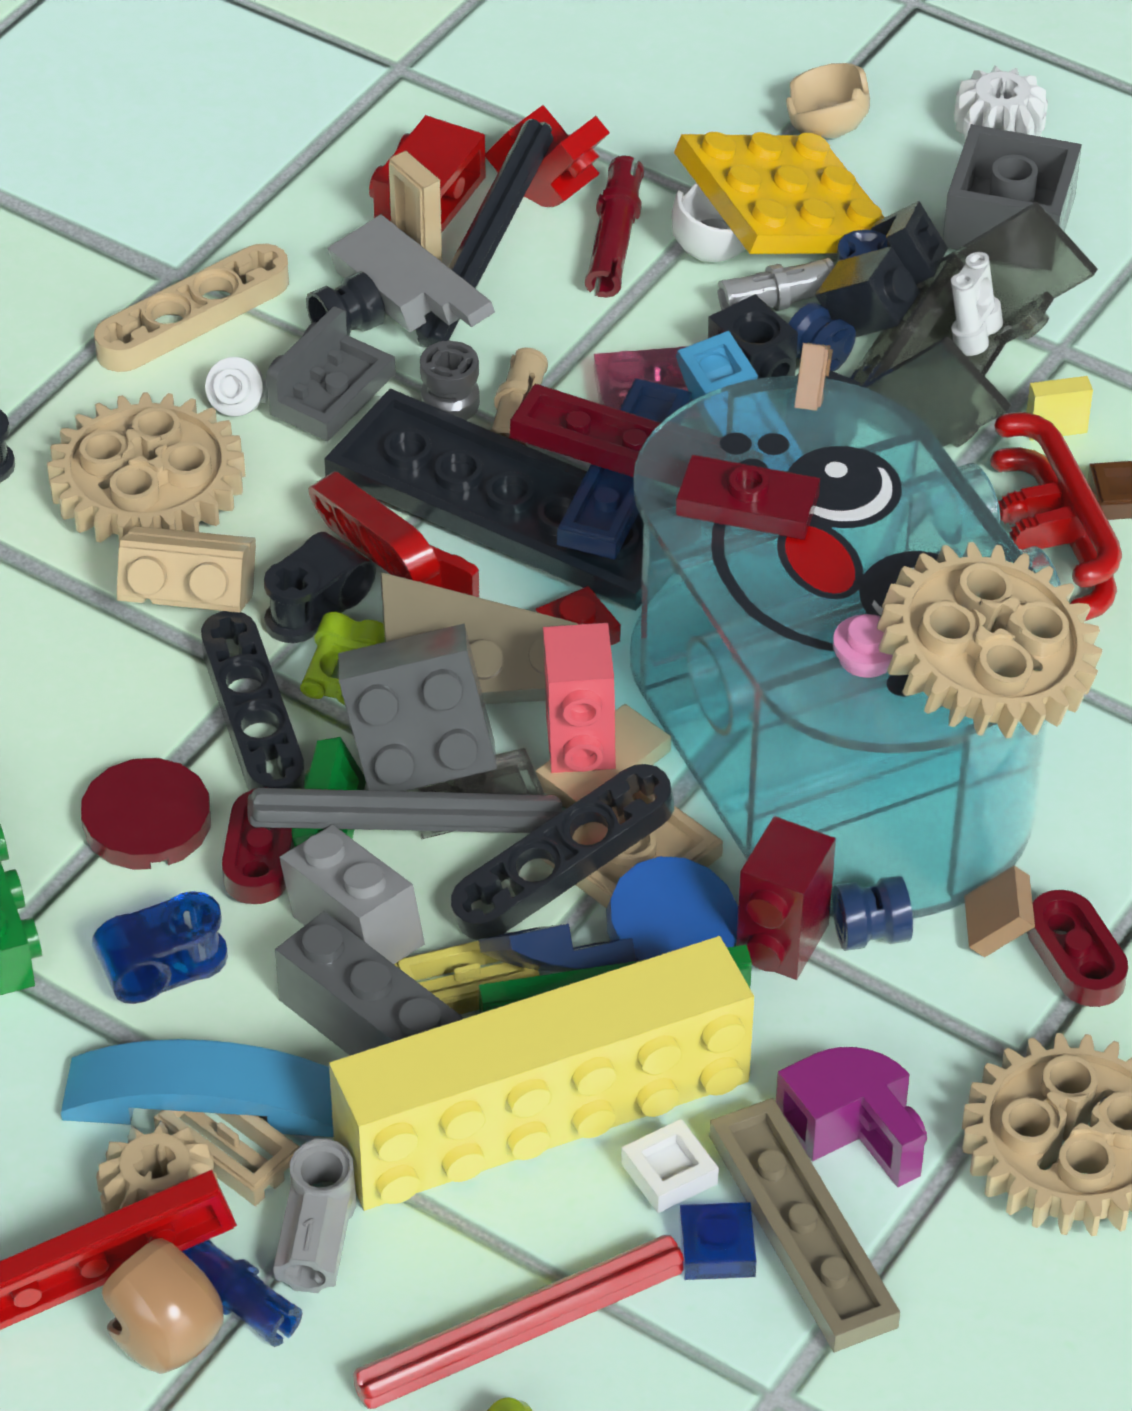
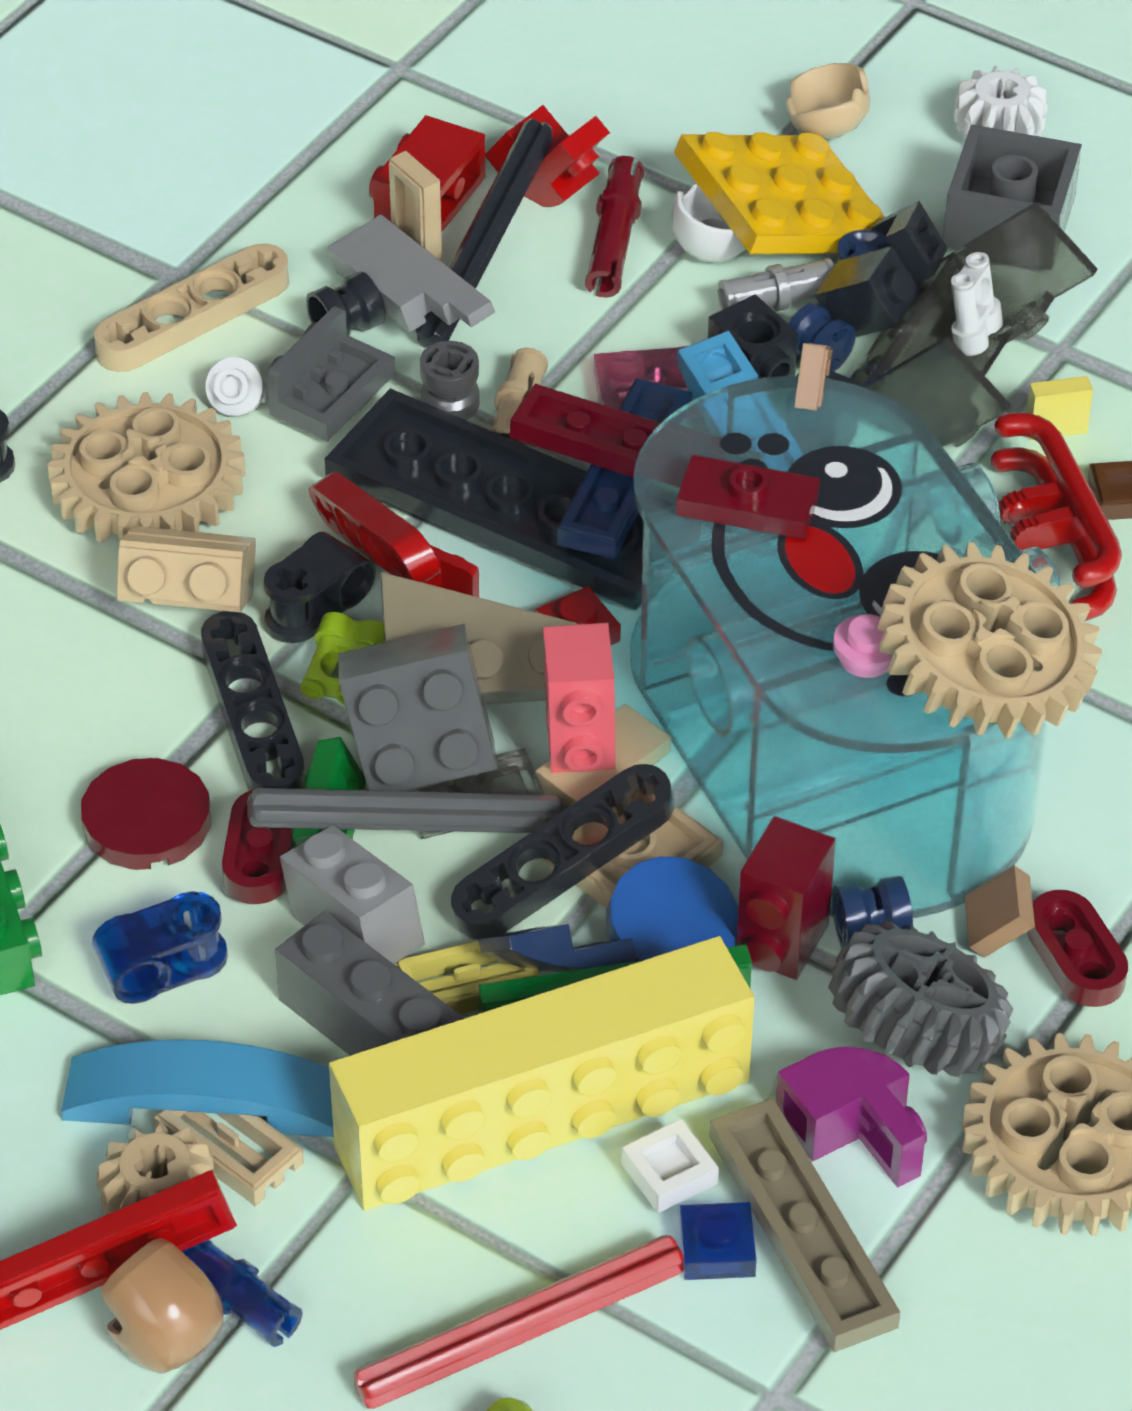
light grey piece [273,1139,357,1293] -> none
none -> dark grey gear [828,921,1013,1077]

